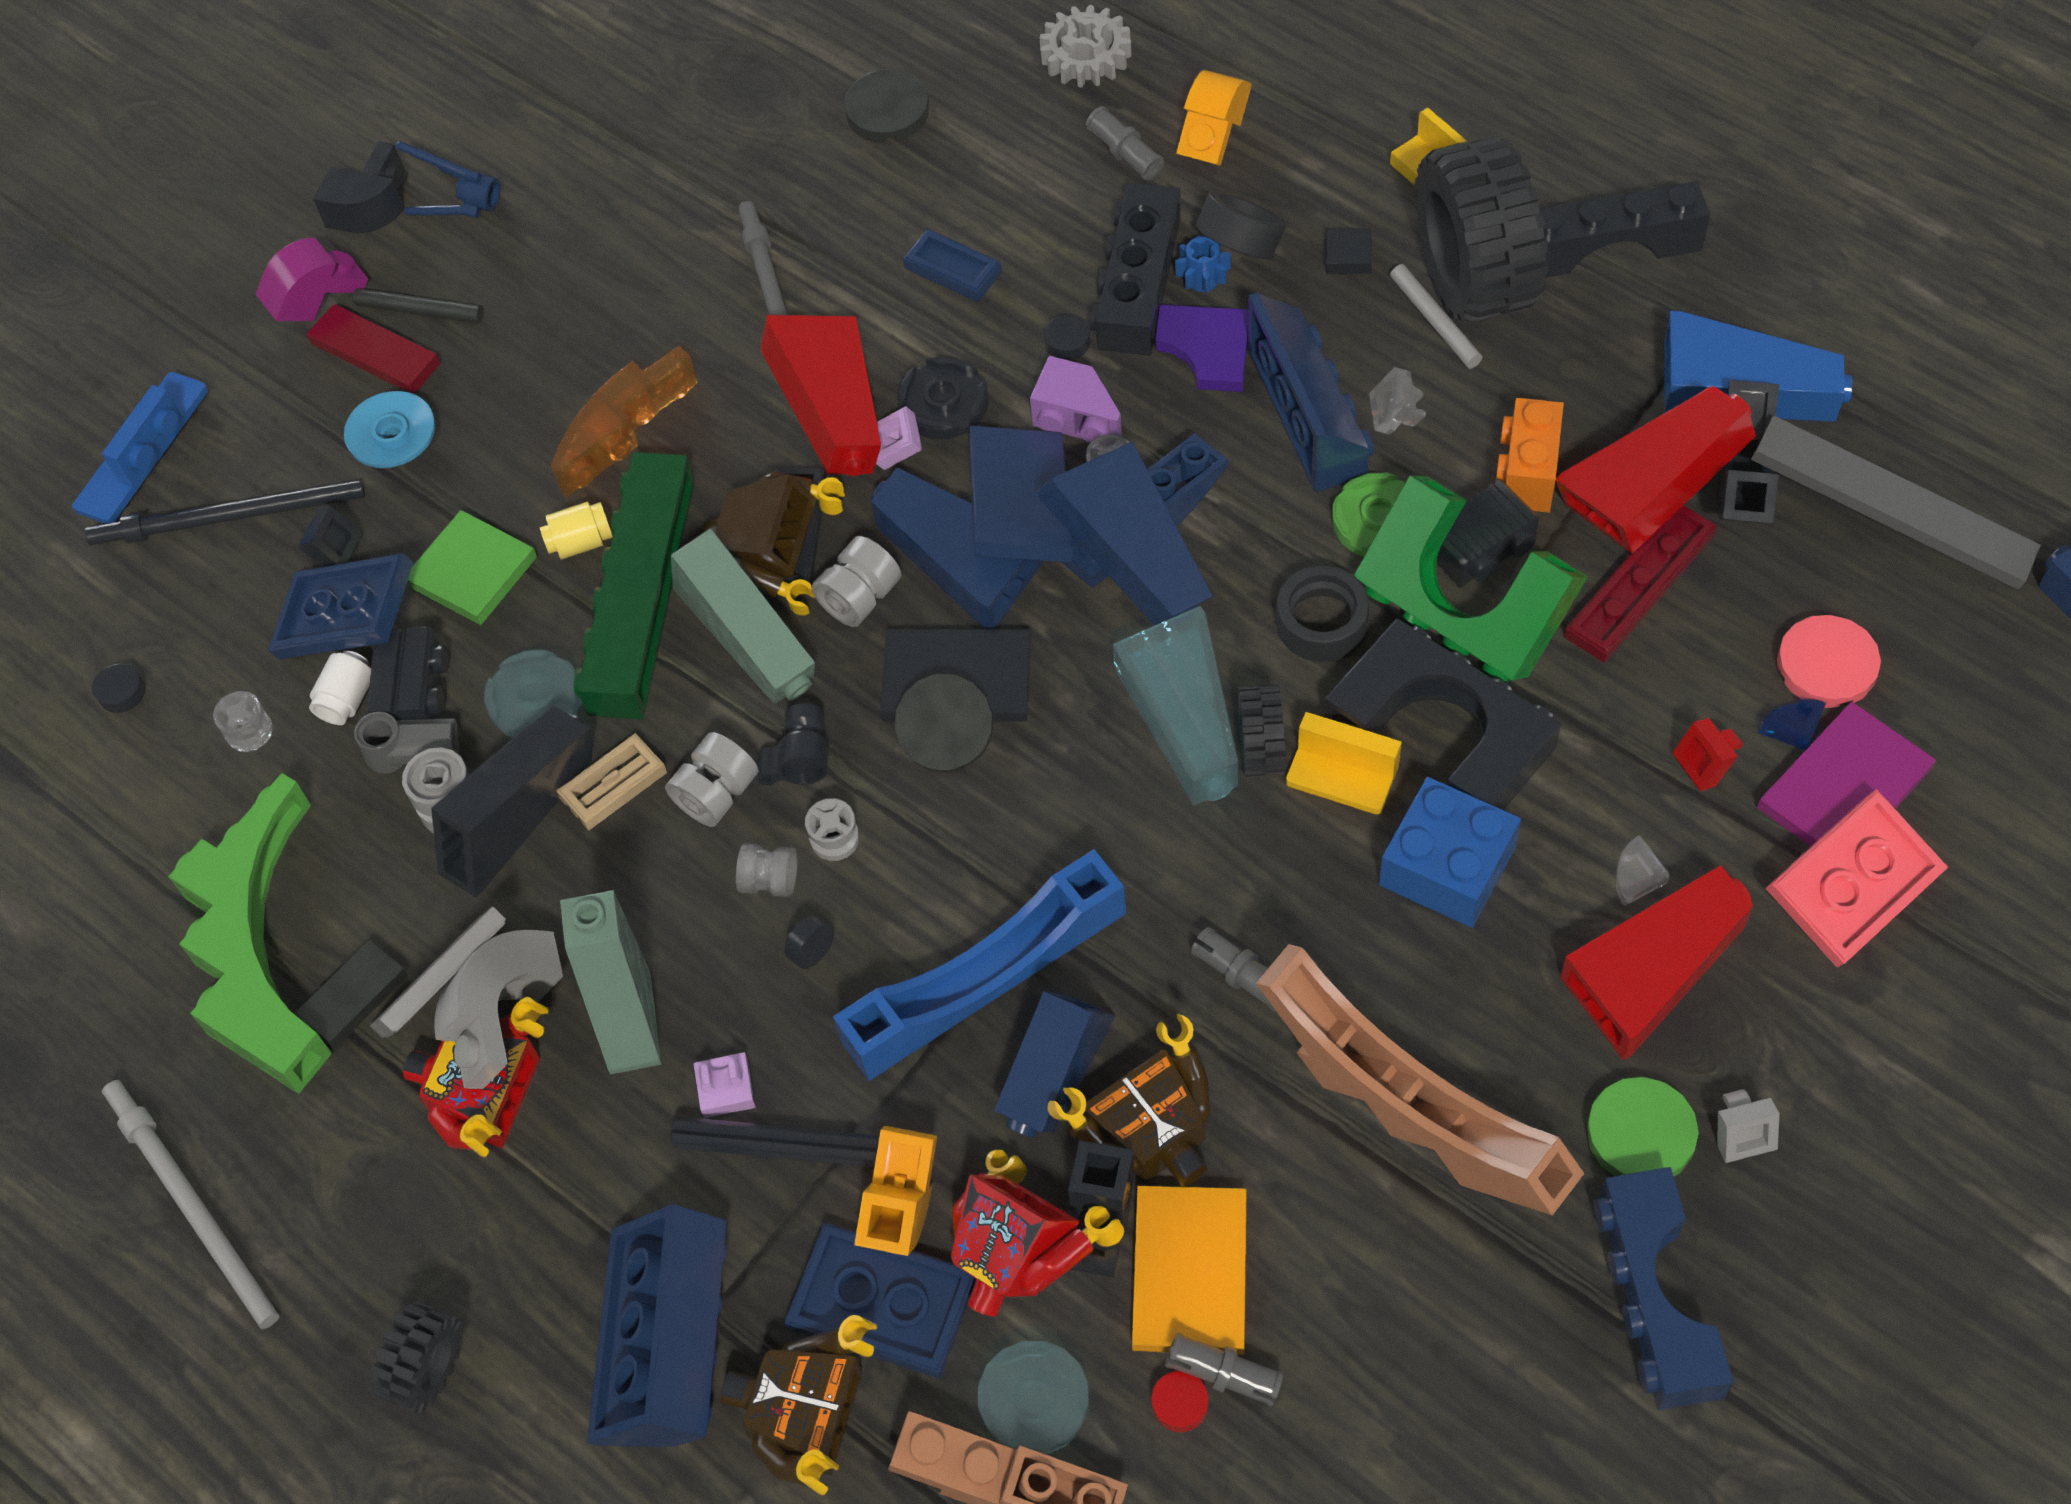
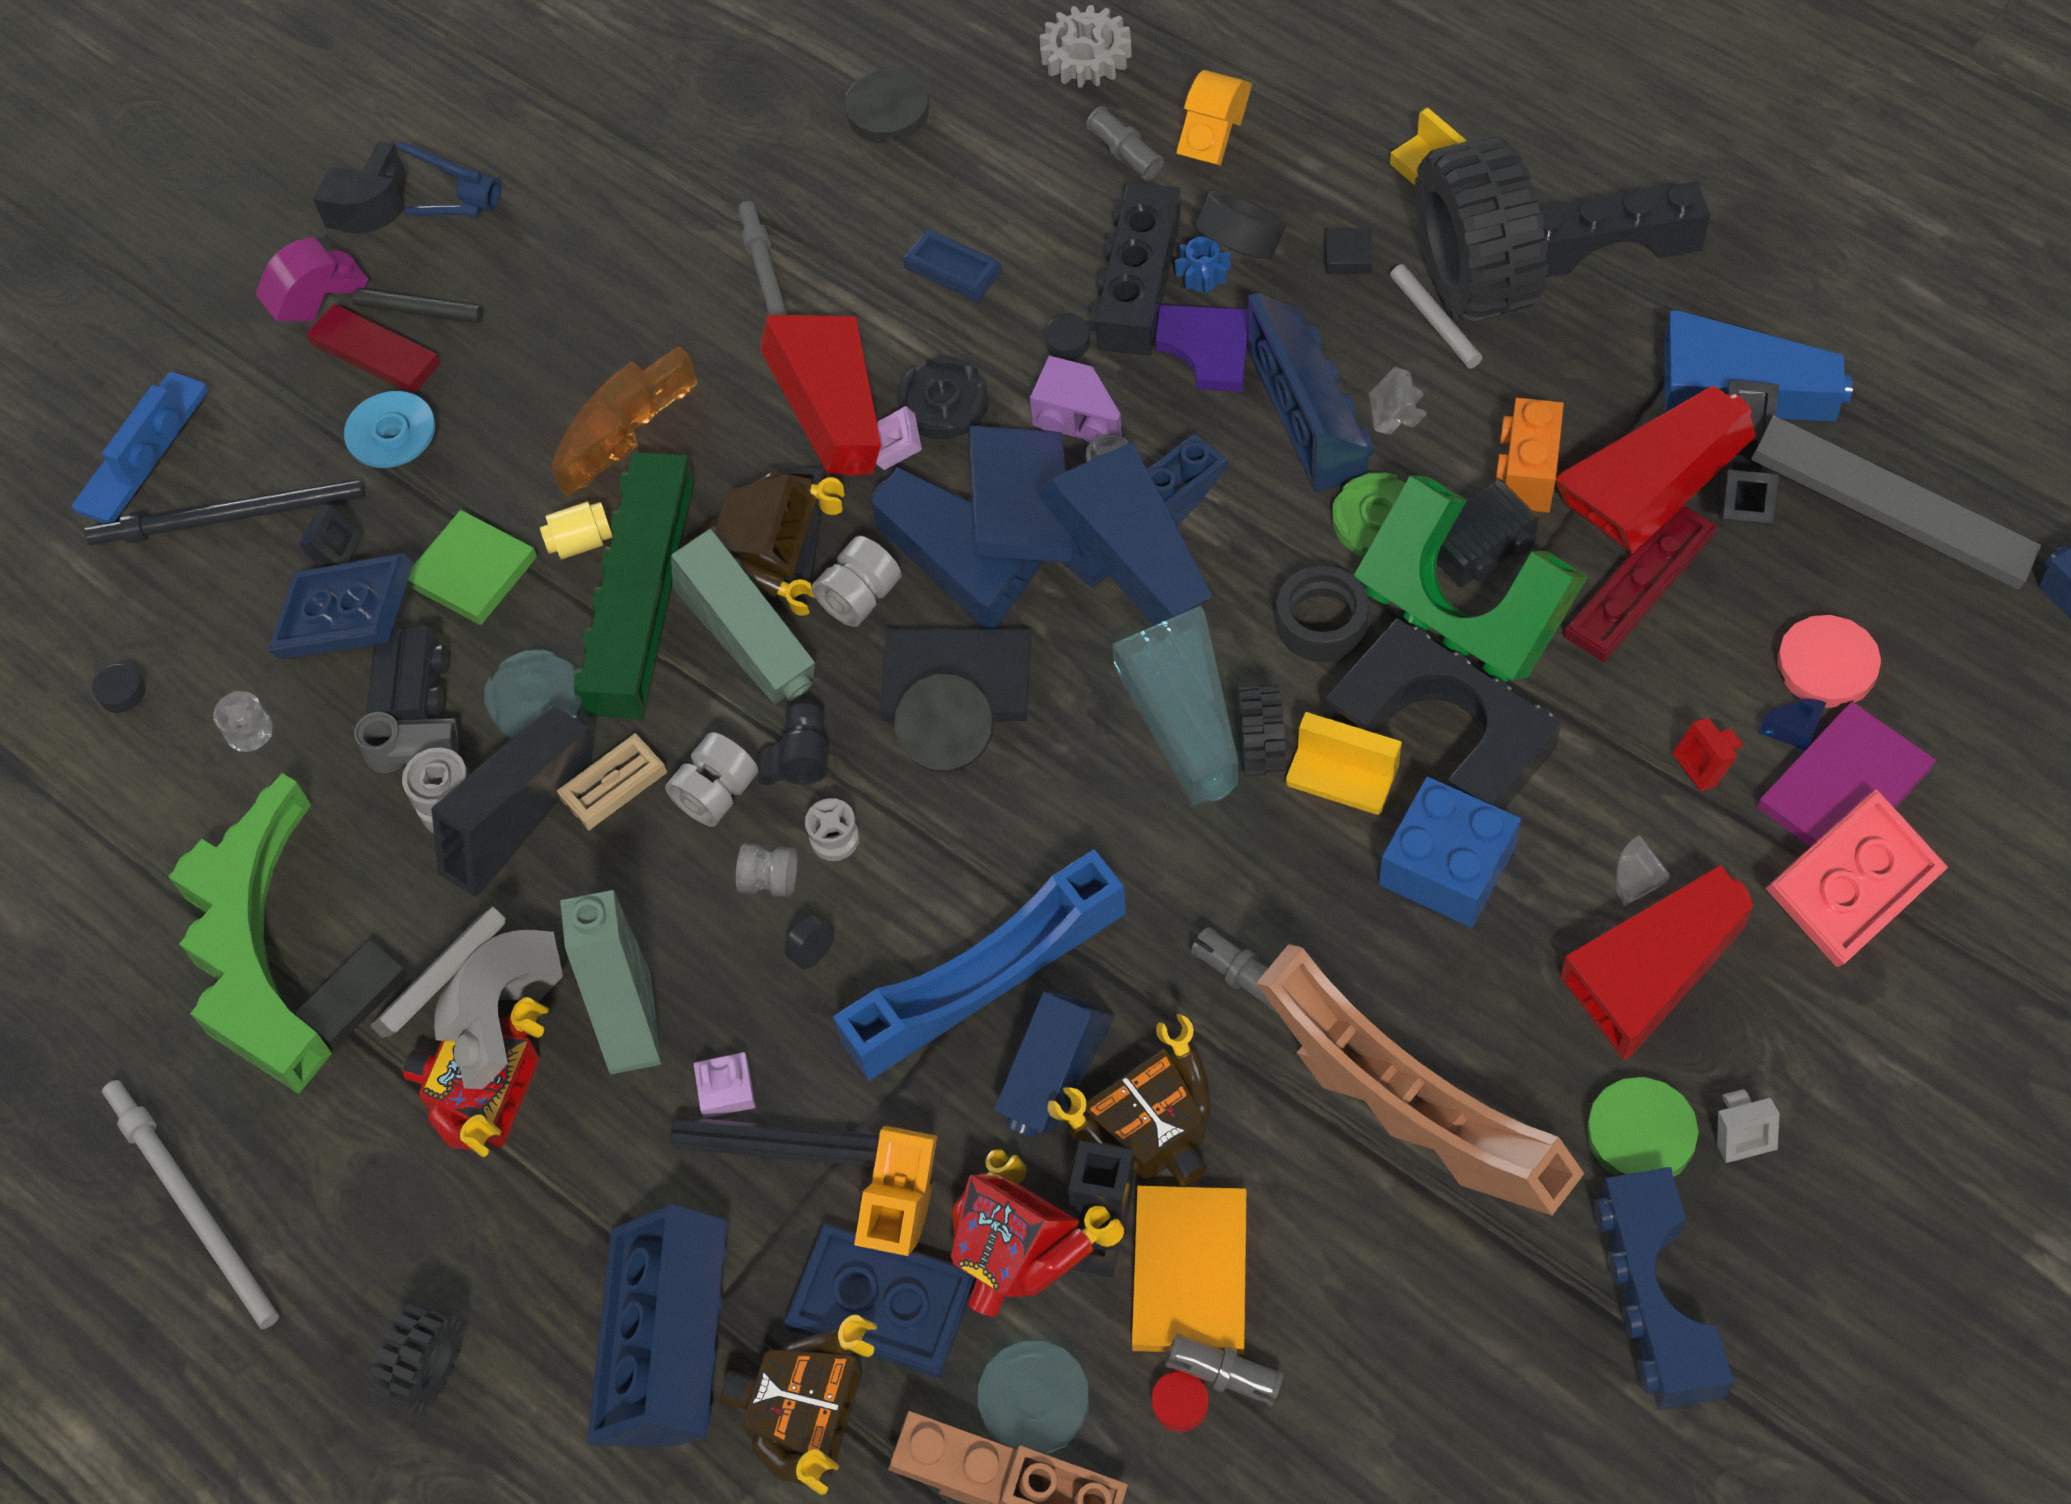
white brick [309,651,371,725] -> none

